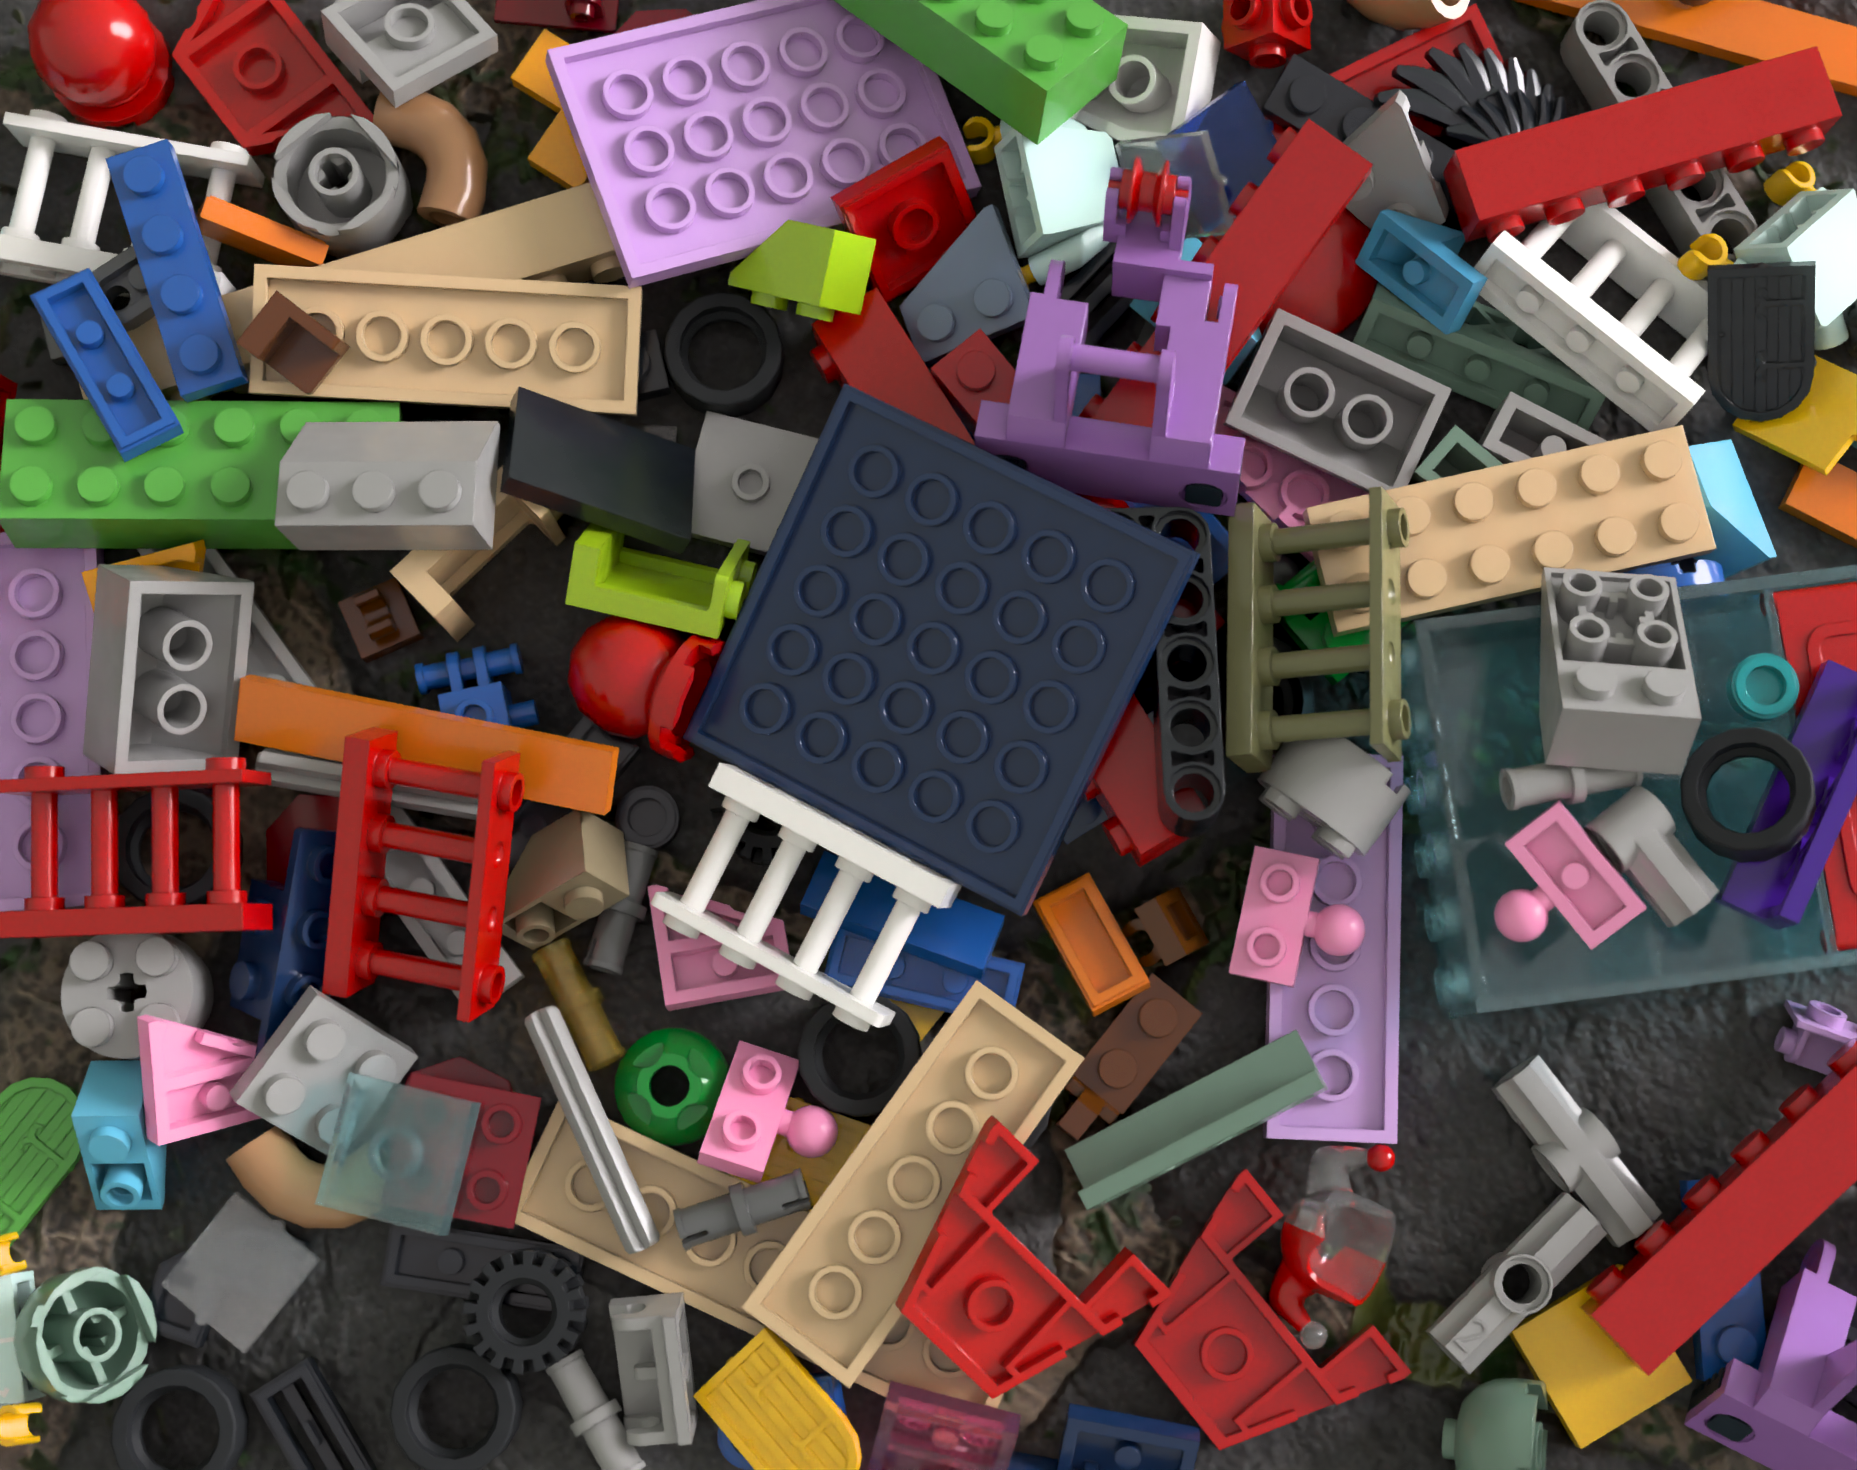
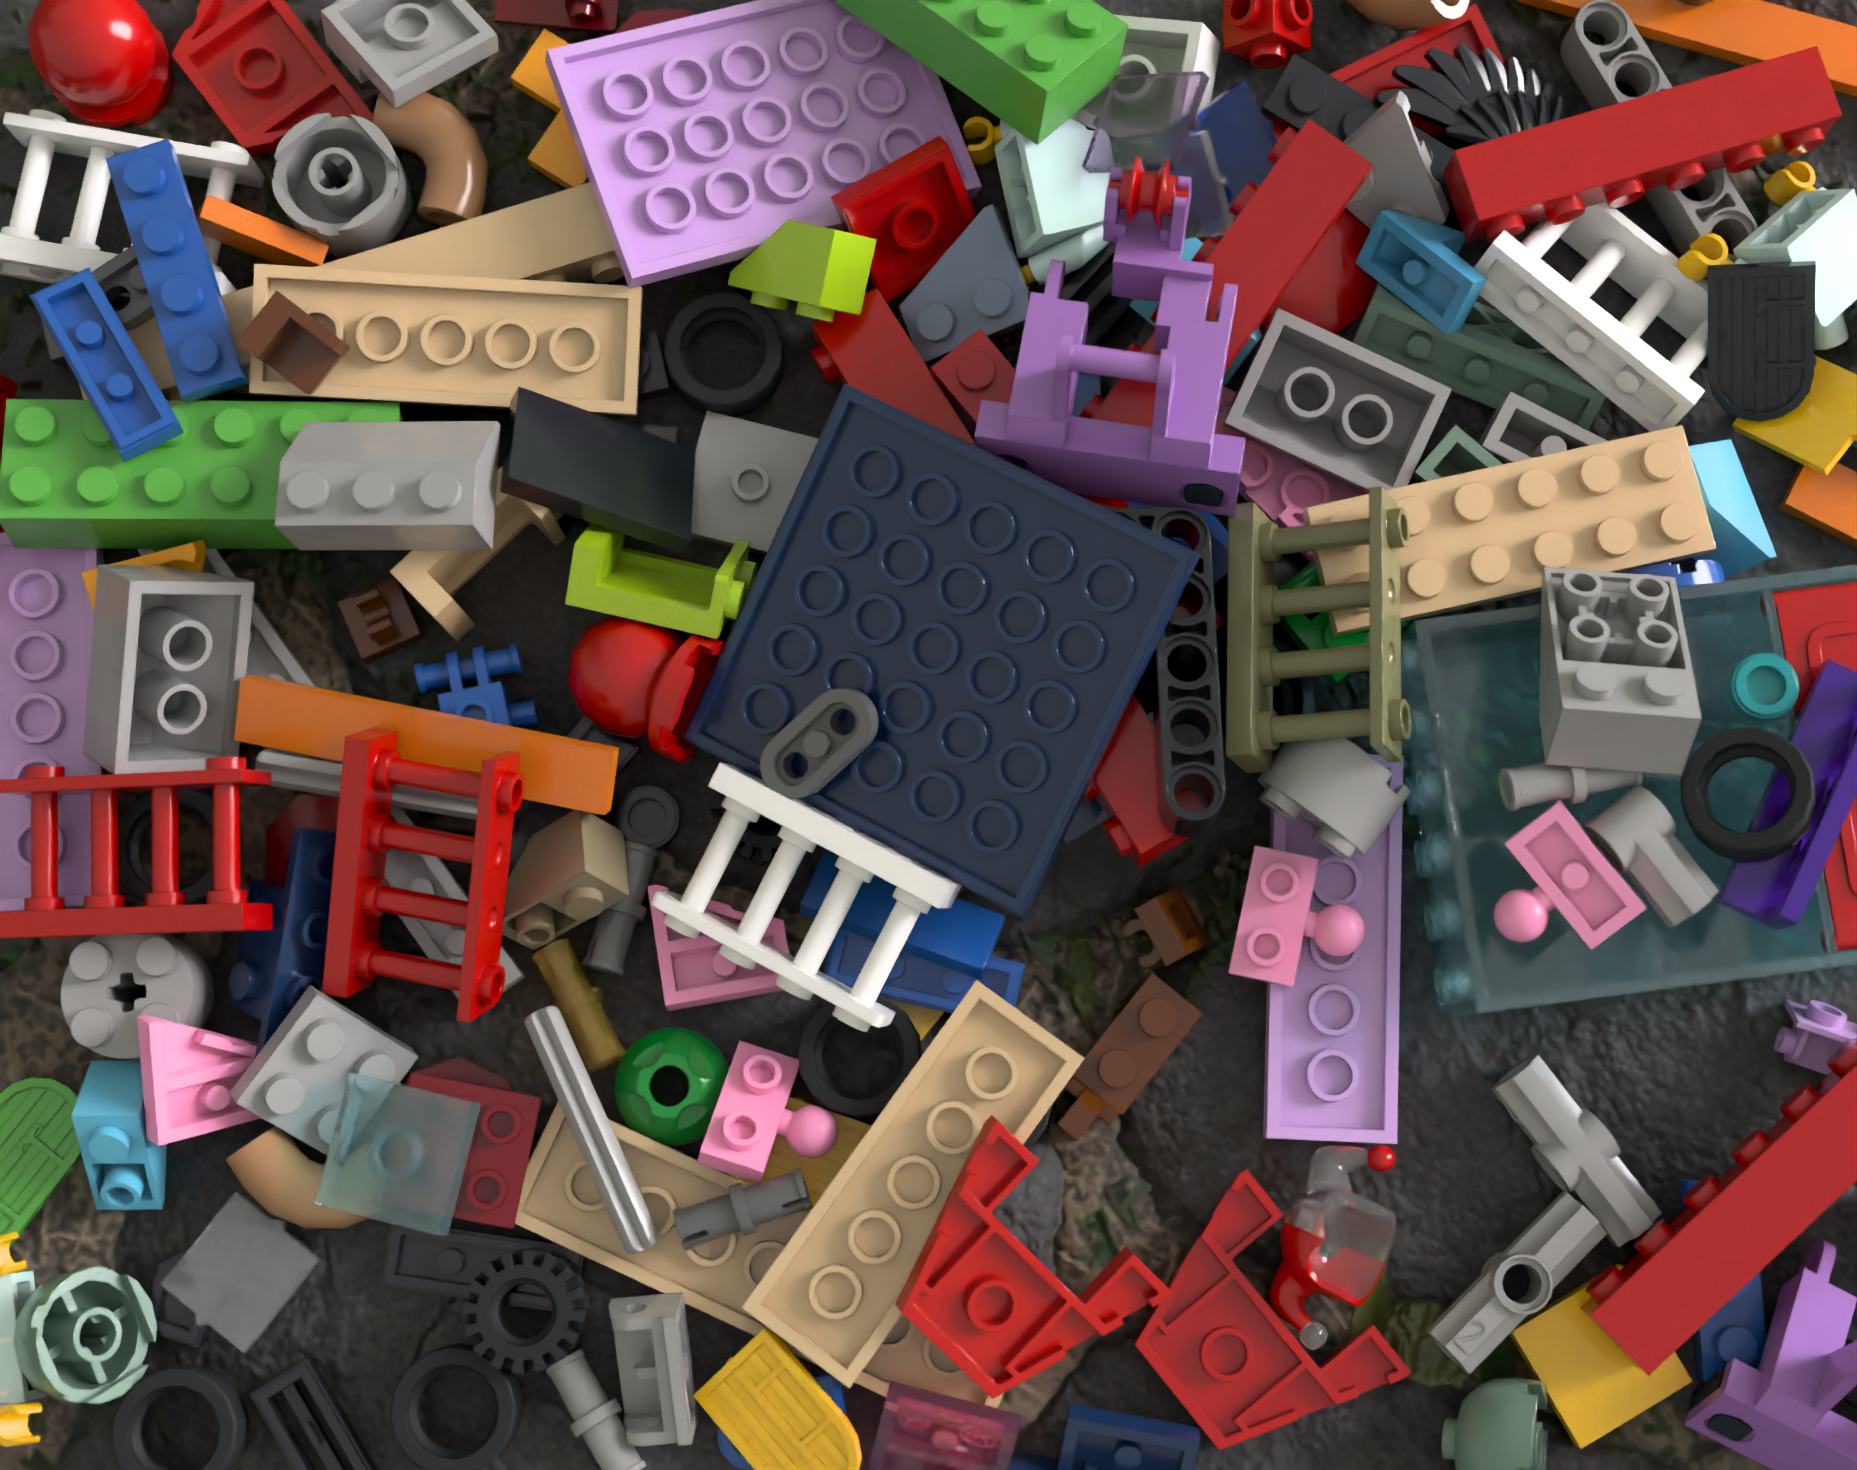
orange tile [1033,872,1151,1017] -> none
sand green fence [1064,1030,1328,1210] -> none
none -> dark grey plate [760,688,878,799]
none -> piece [1082,71,1209,173]

